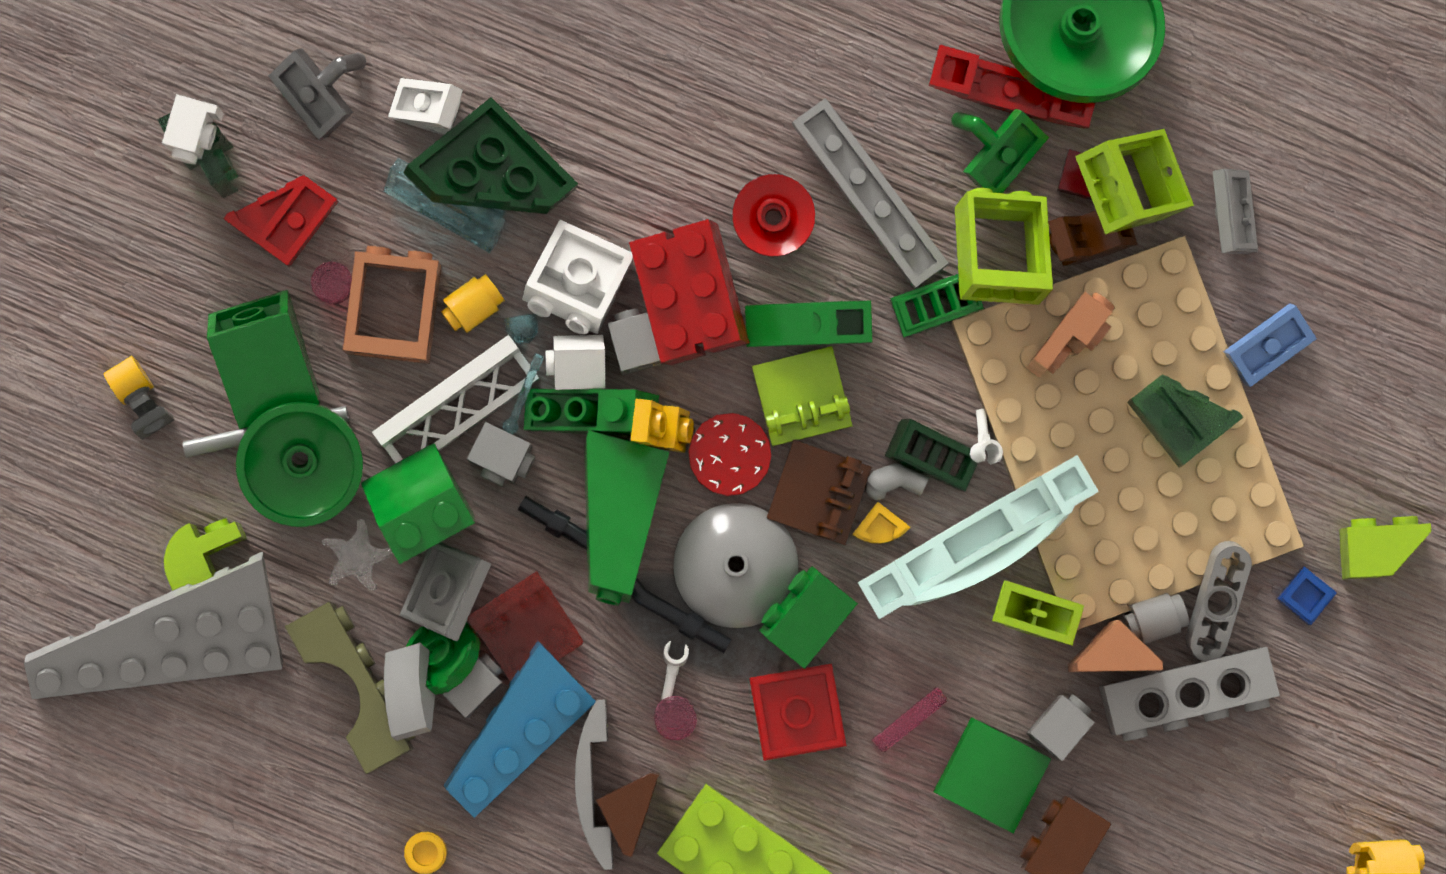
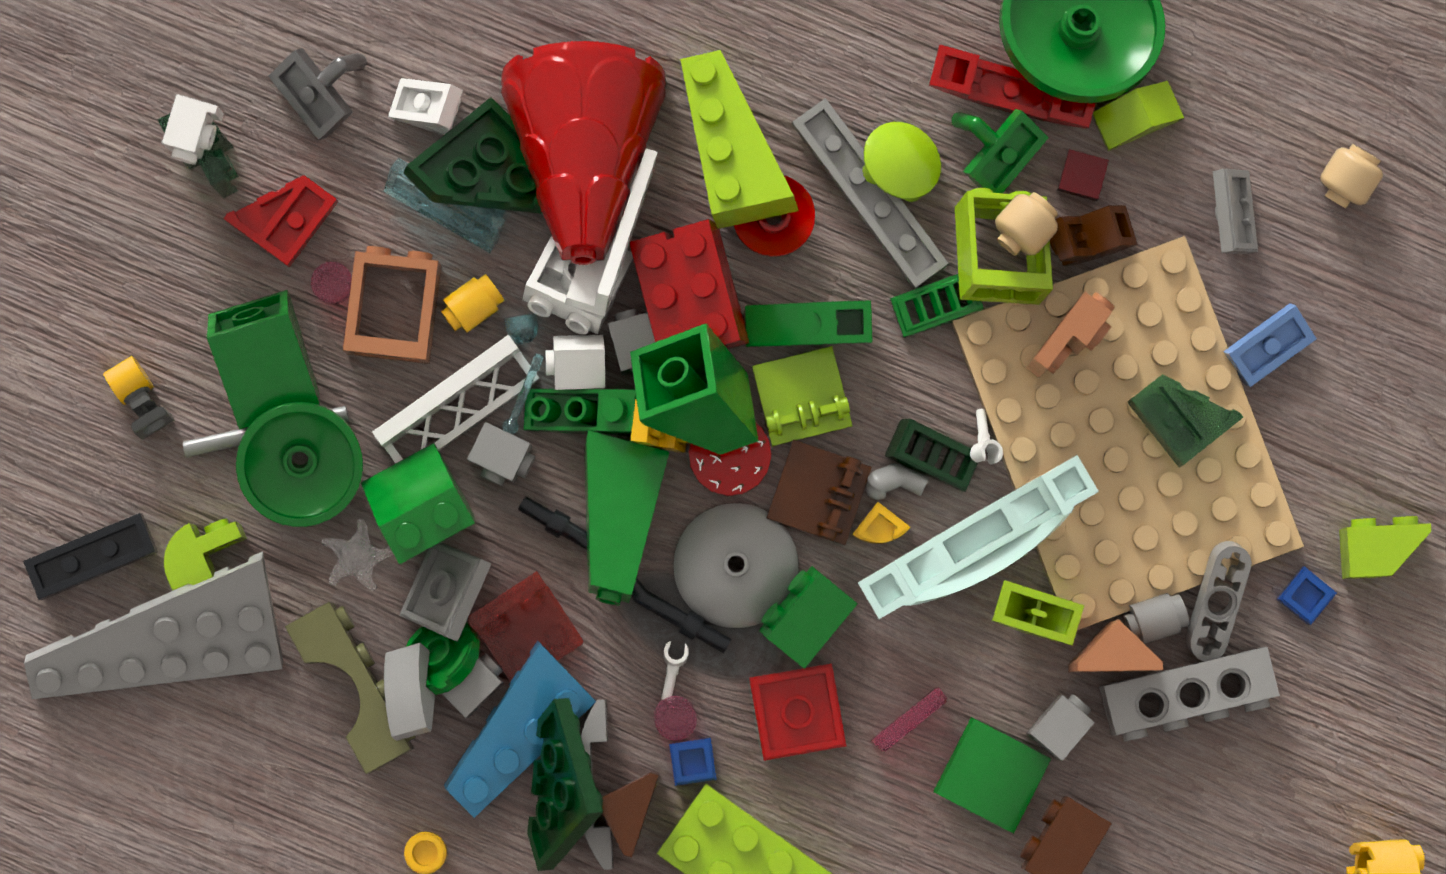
lime window [1075,129,1194,235] -> none
none -> black plate [23,513,158,600]
none -> red cone [501,41,666,265]
none -> dark green plate [527,698,603,871]
none -> white fence [565,148,658,317]
none -> green slope [630,323,758,455]
none -> blue tile [669,738,717,786]
none -> lime wedge [680,50,799,229]
none -> lime dish [862,122,941,202]
none -> tan head [995,192,1058,256]
none -> lime slope [1092,81,1184,151]
none -> tan head [1320,144,1383,208]

